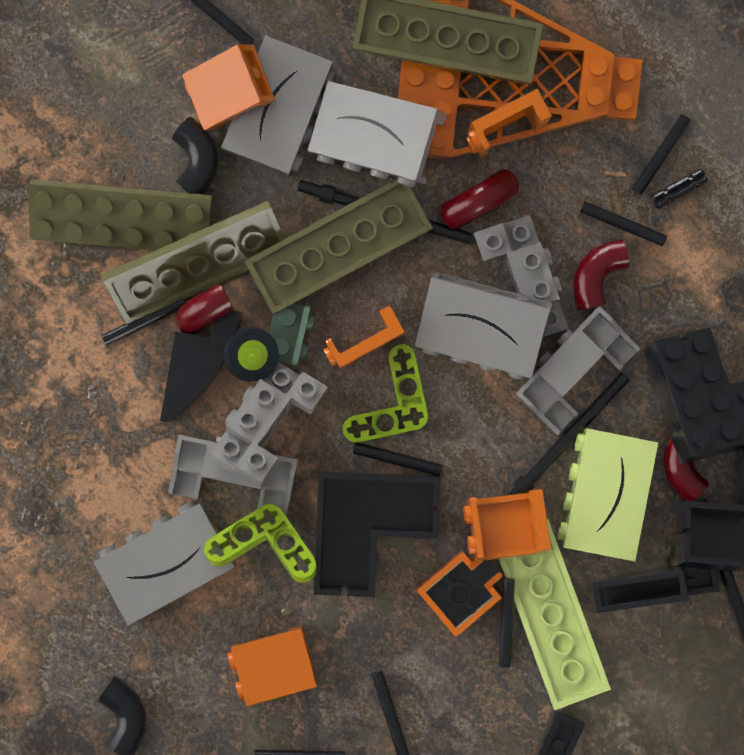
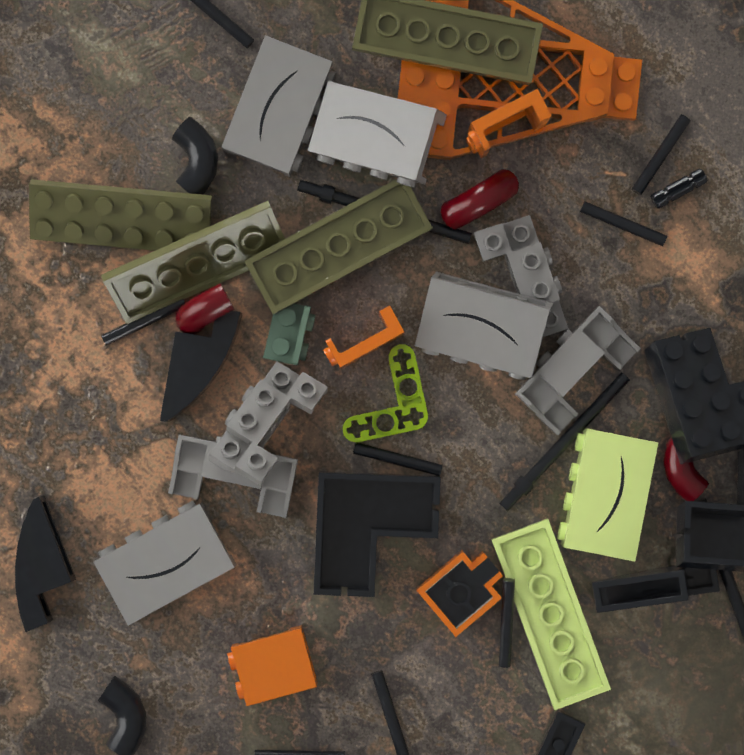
orange panel [182,44,276,130] -> none
lime beam [204,504,317,583] -> none
black wheel [224,327,279,382] -> none
orange panel [463,489,551,561] -> none
dark red cylinder [573,239,629,311] -> none
none -> black slope [15,496,76,632]

